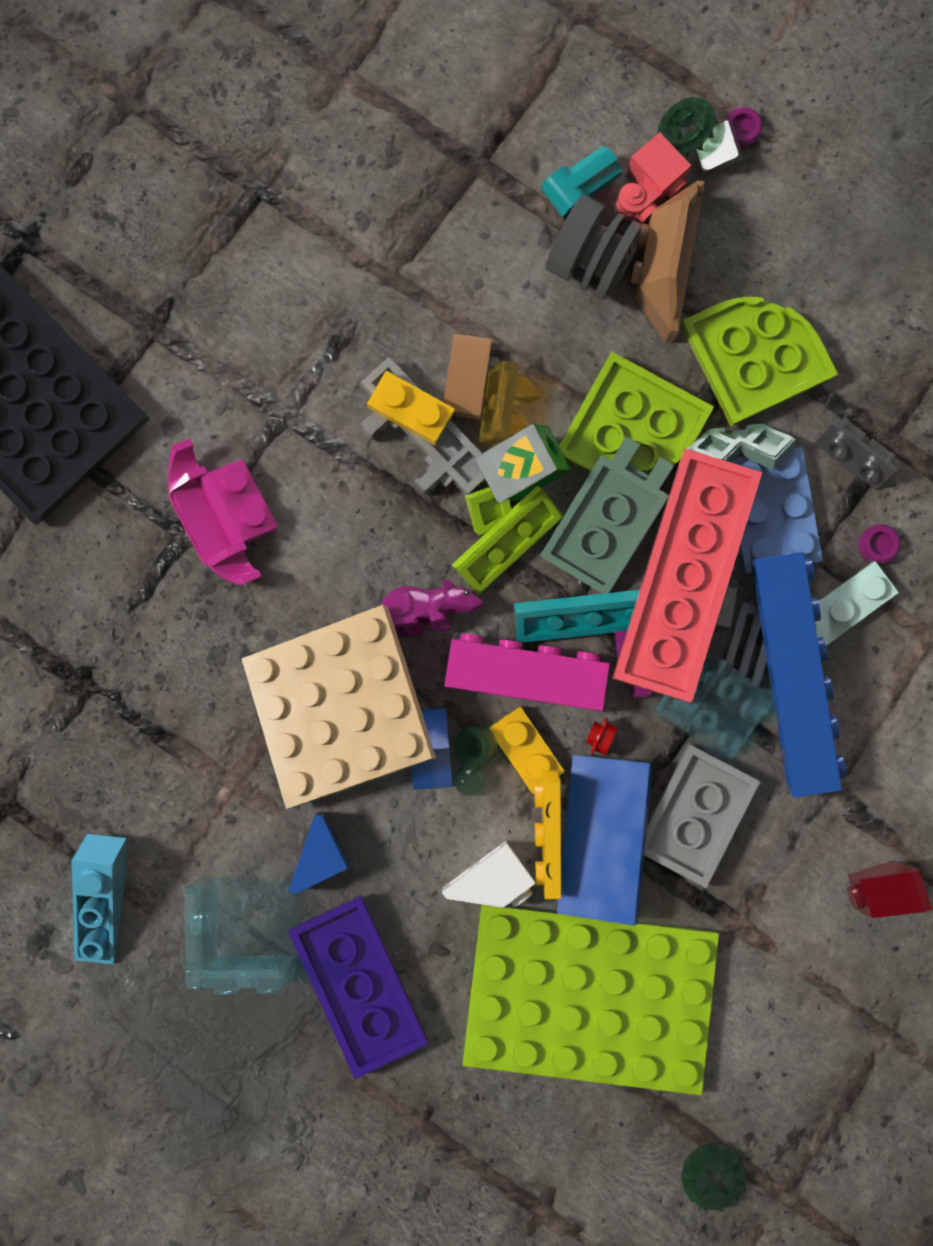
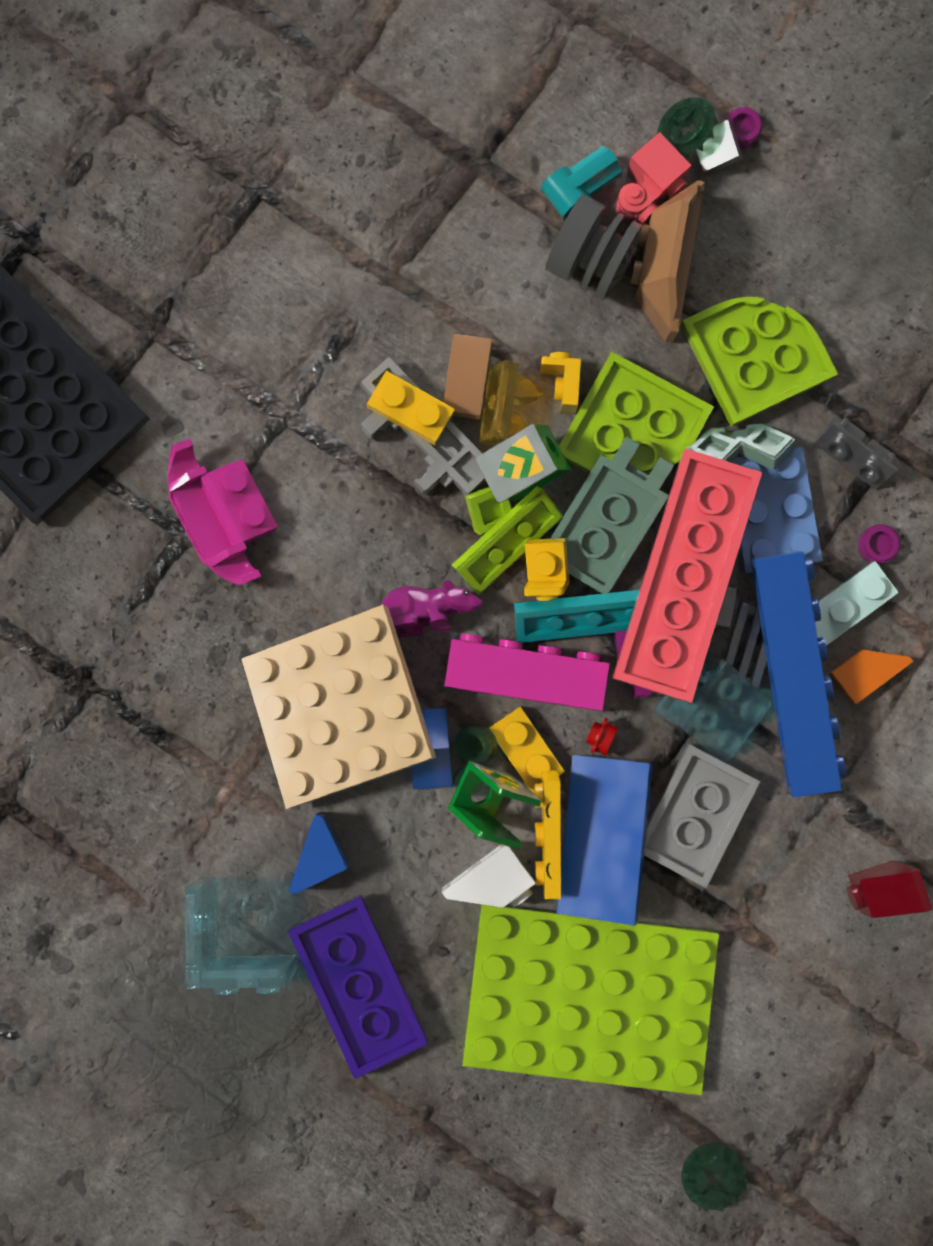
medium azure slope [72,834,127,965] -> none
none -> green piece [448,761,542,849]
none -> yellow bracket [524,538,570,601]
none -> yellow bracket [540,352,581,414]
none -> orange tile [829,650,914,705]

